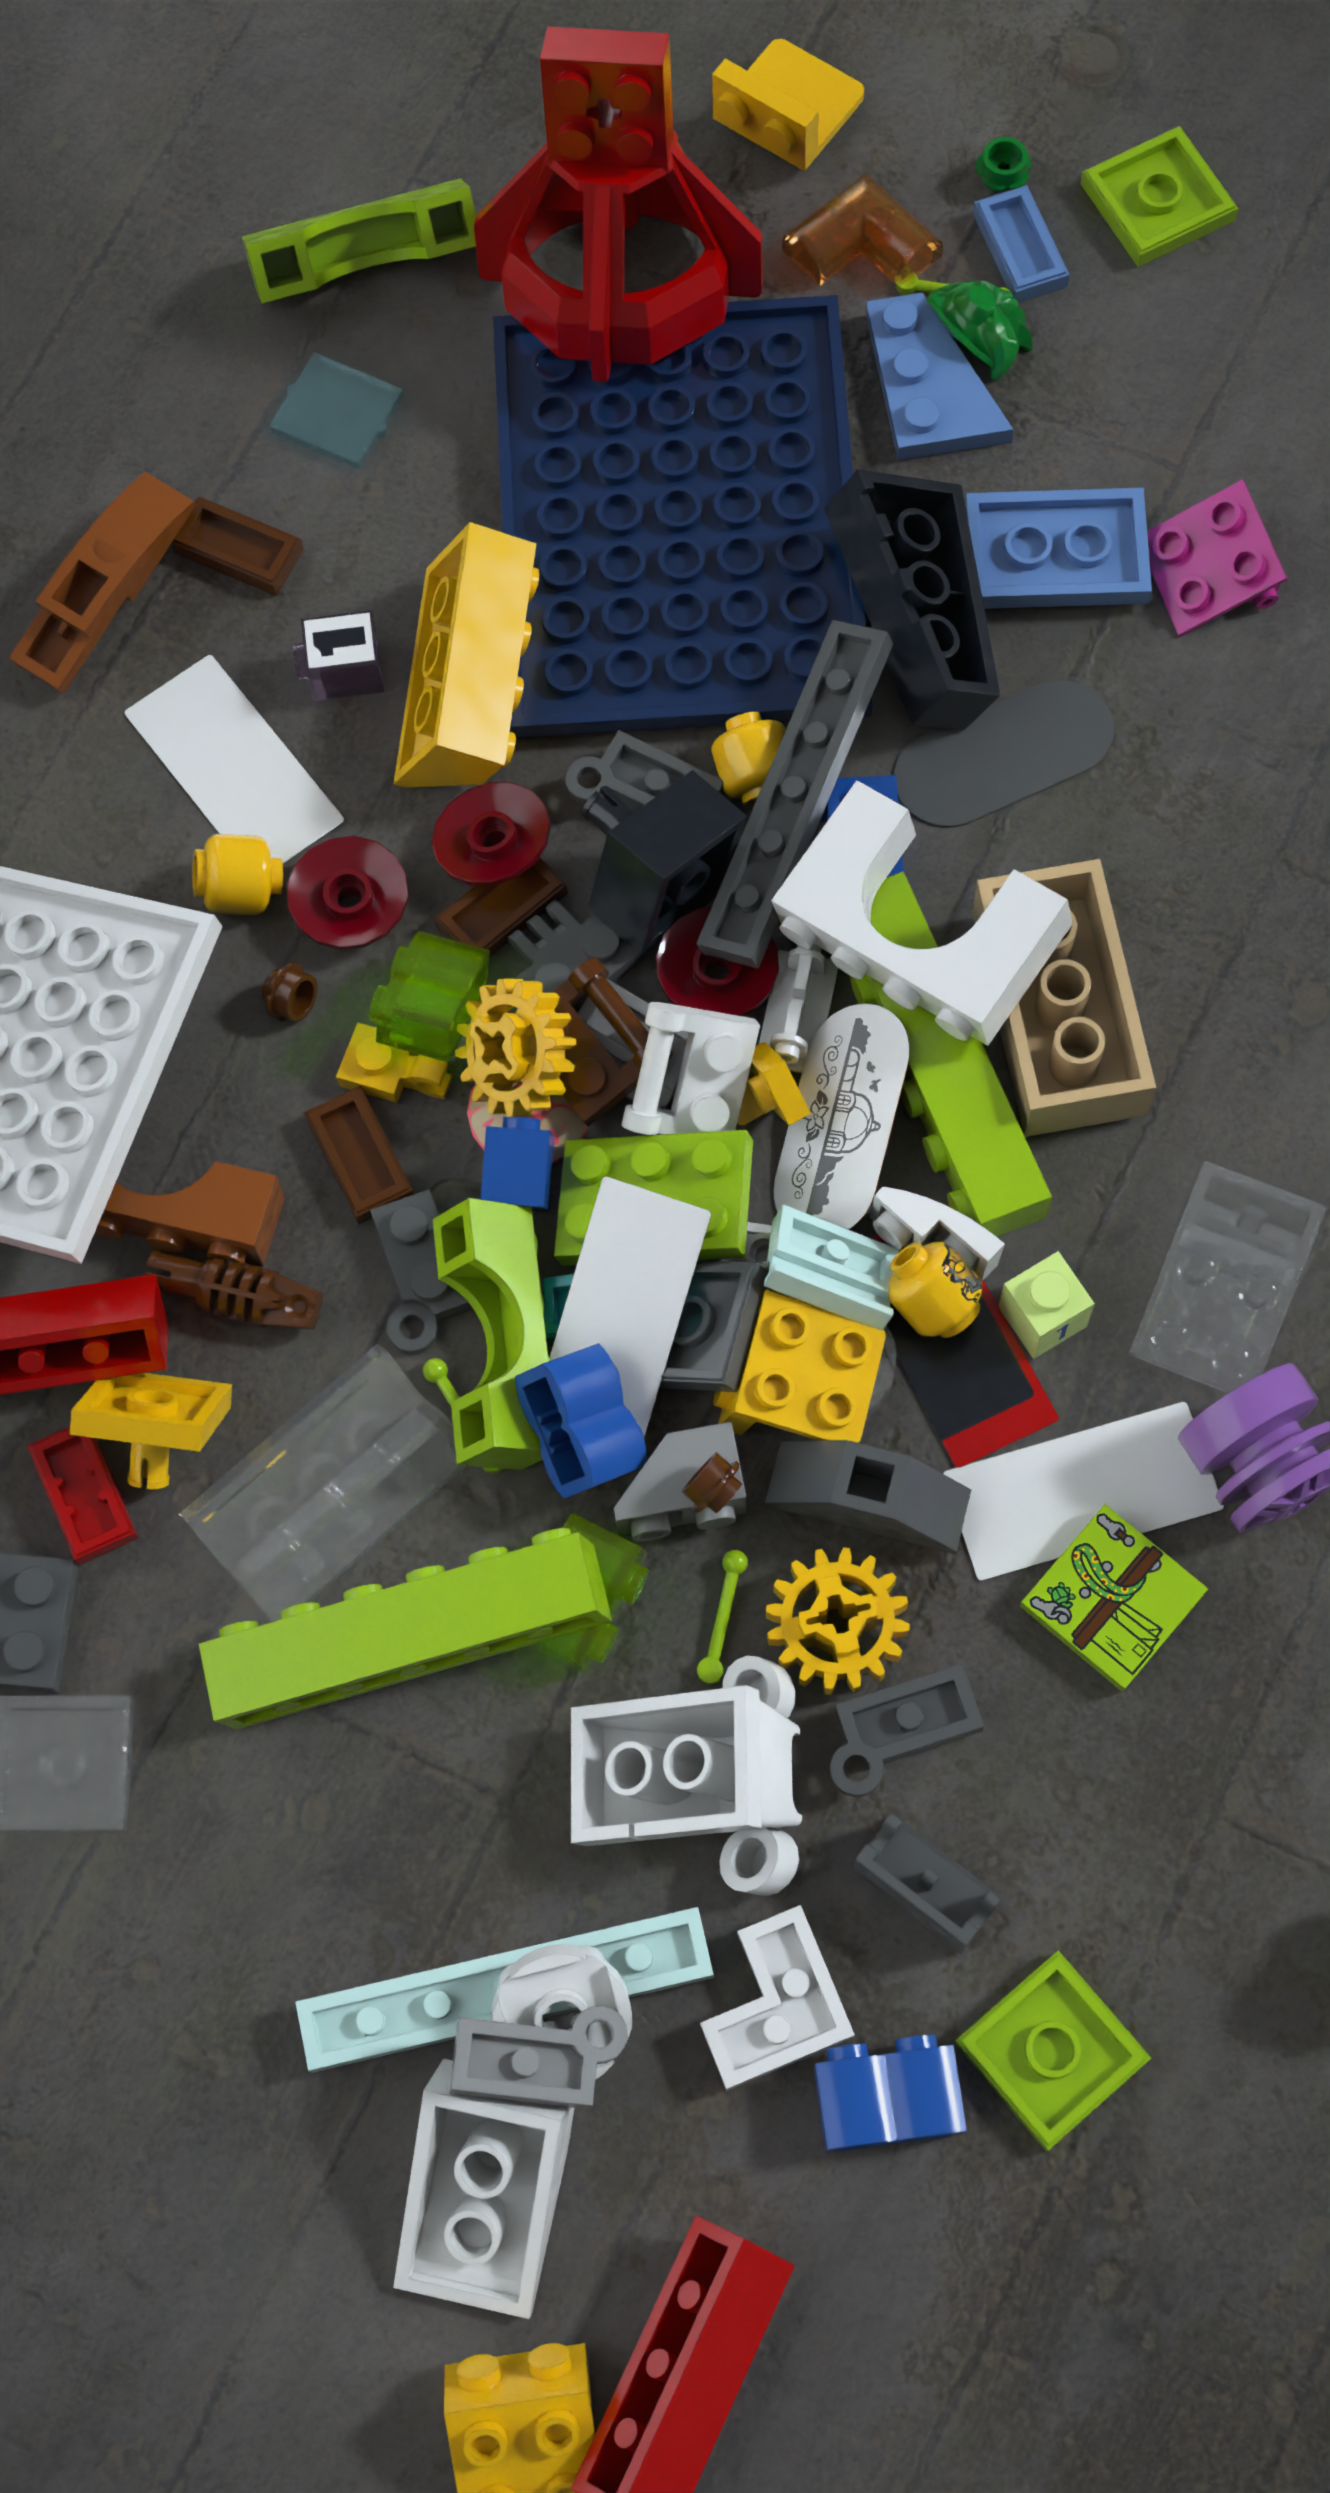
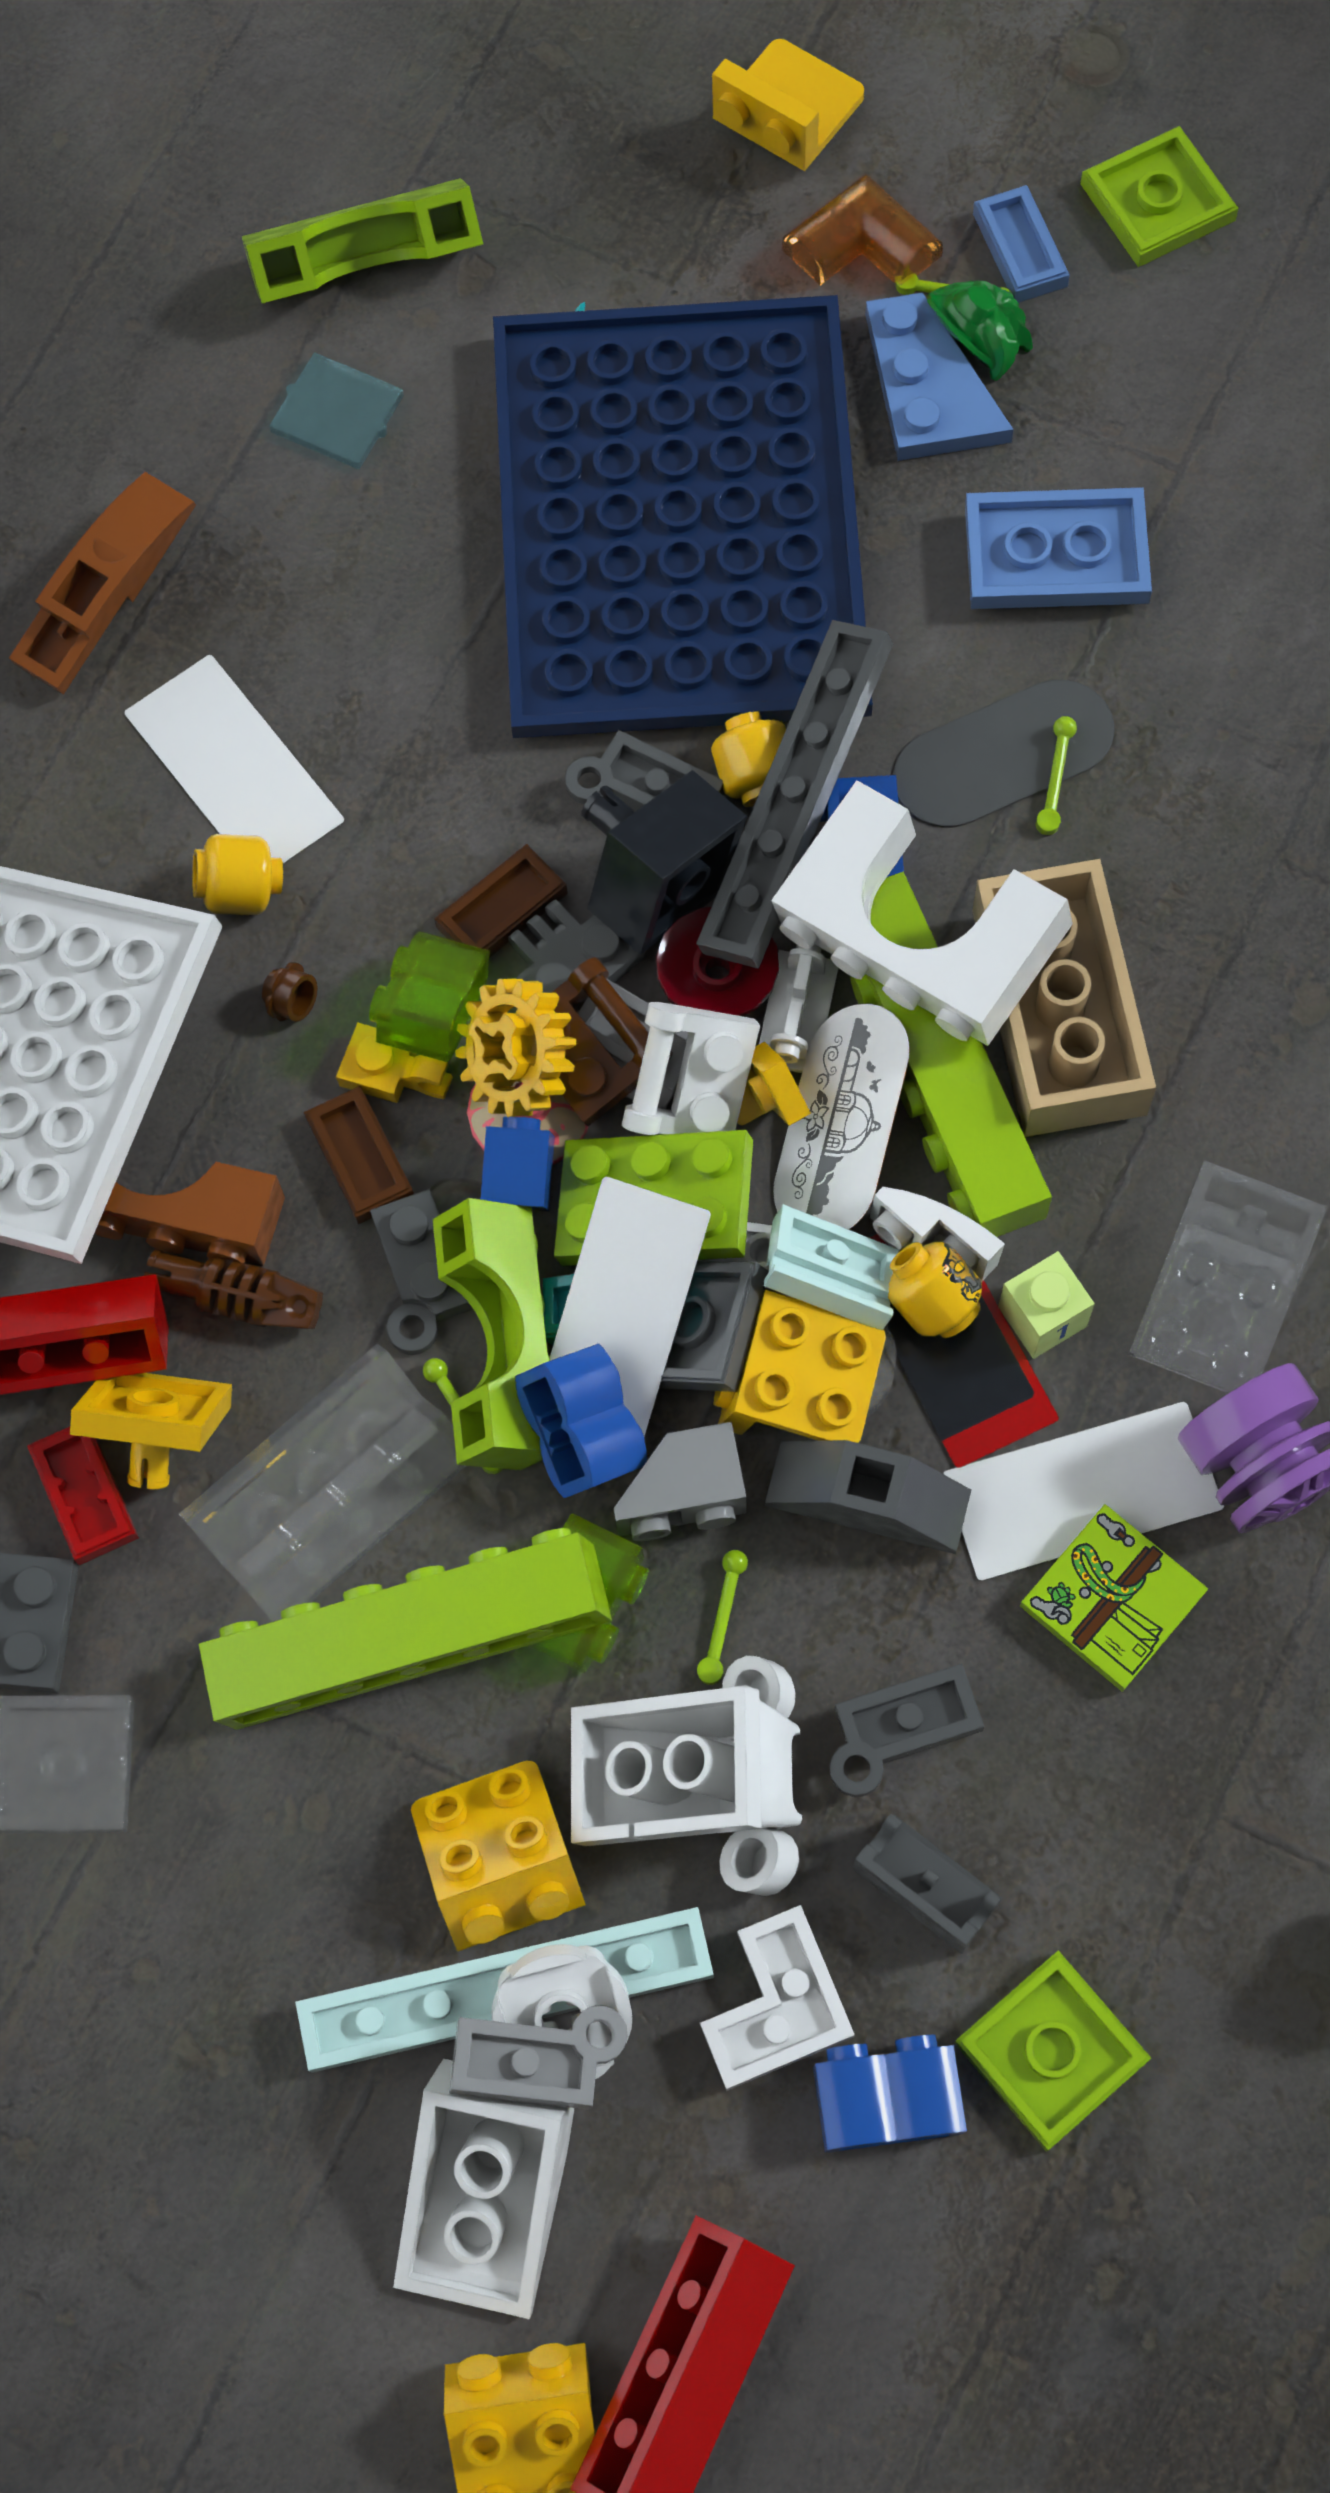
reddish brown tile [171,496,304,596] -> none
dark red dish [286,835,409,950] -> none
brick [293,610,385,701] -> none
yellow slope [393,522,539,788] -> none
dark red dish [431,782,551,886] -> none
red plate [474,27,763,382] -> none
reddish brown plate [681,1452,742,1513] -> none
yellow gear [766,1547,910,1695] -> none
black wedge [824,469,1000,731] -> none
green plate [976,137,1032,192] -> none
dark pink hinge [1147,479,1288,637] -> none
none -> yellow bracket [411,1761,586,1952]
none -> lime hinge [1035,716,1077,835]

